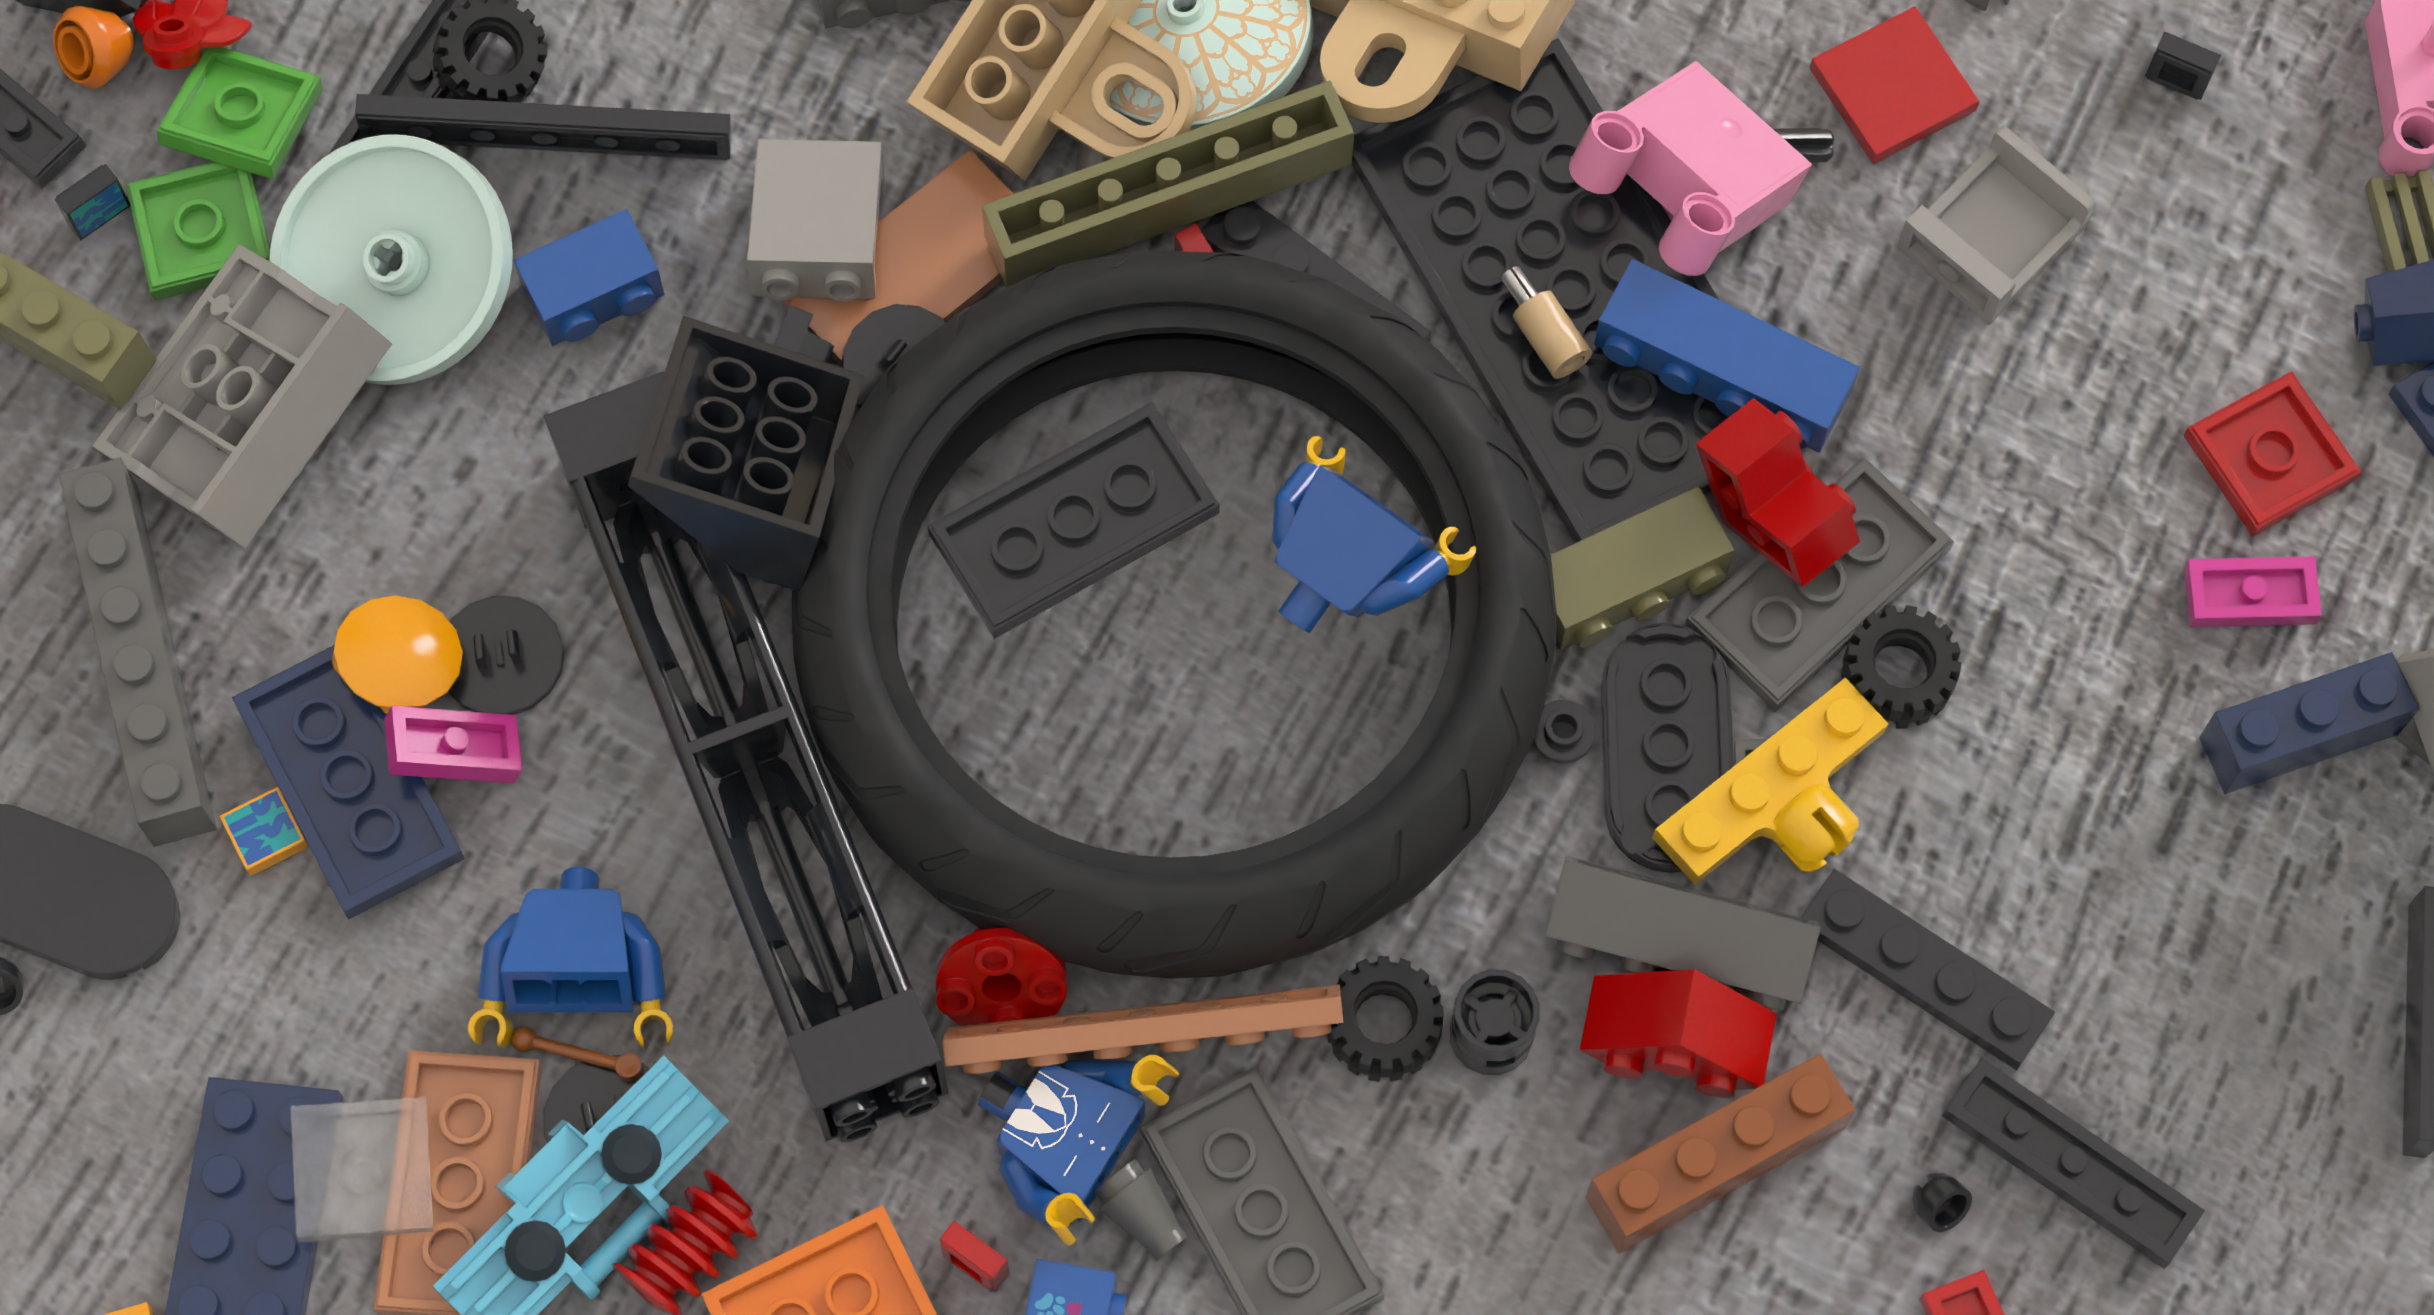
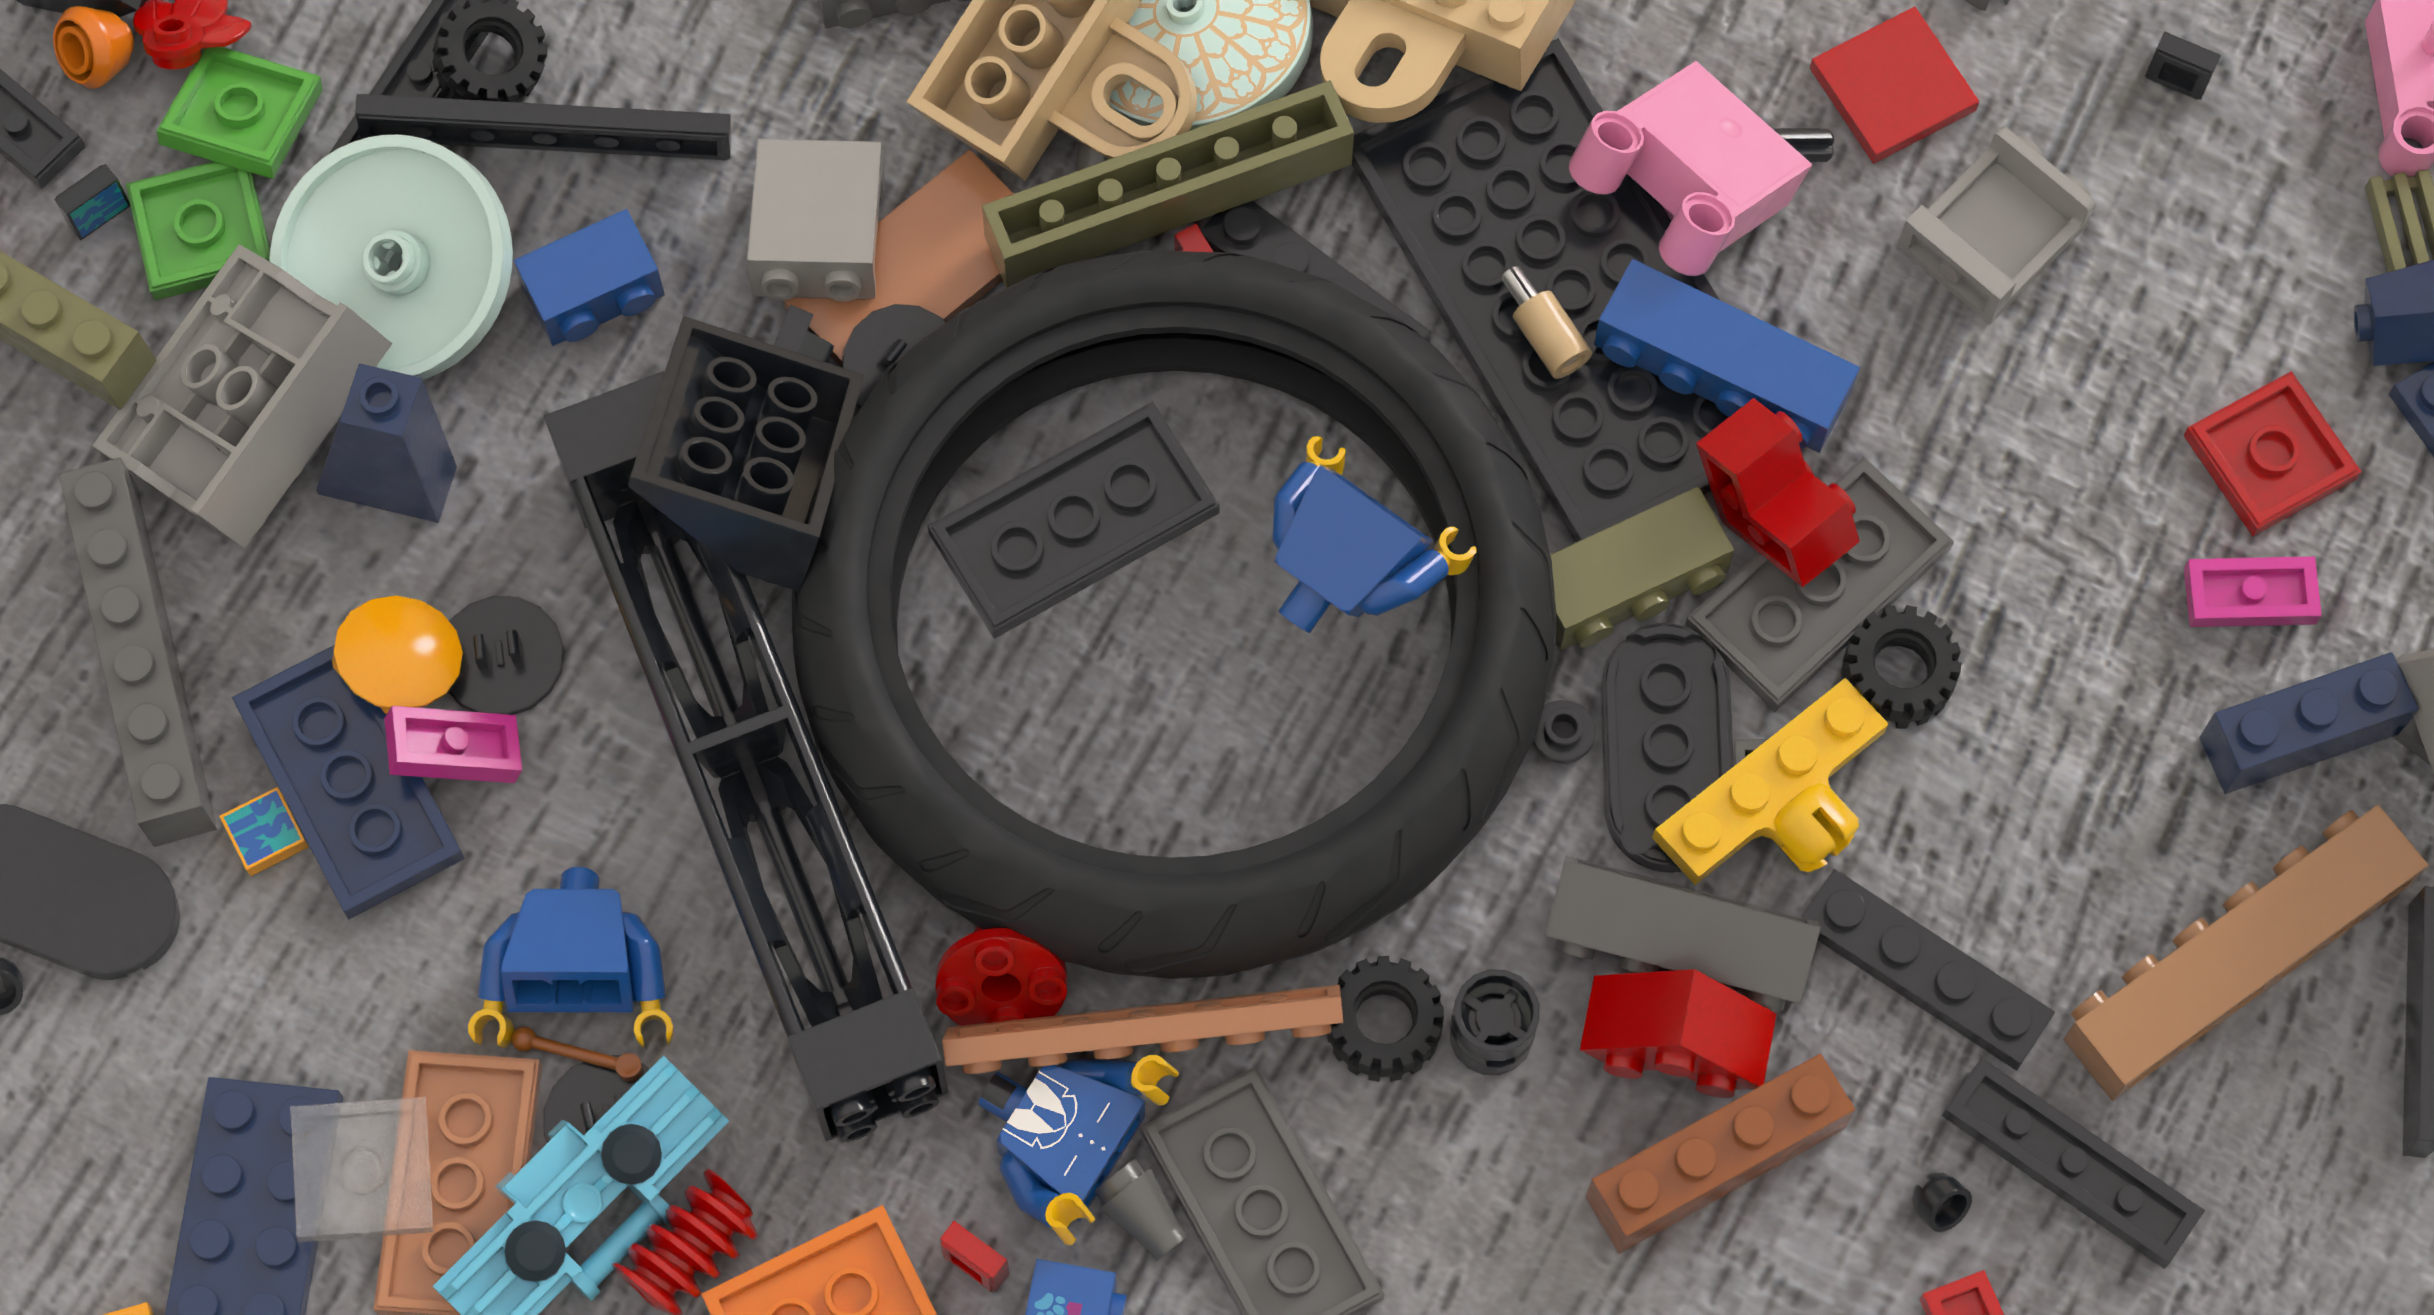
none -> dark blue slope [316,363,457,523]
none -> medium nougat brick [2063,804,2429,1102]

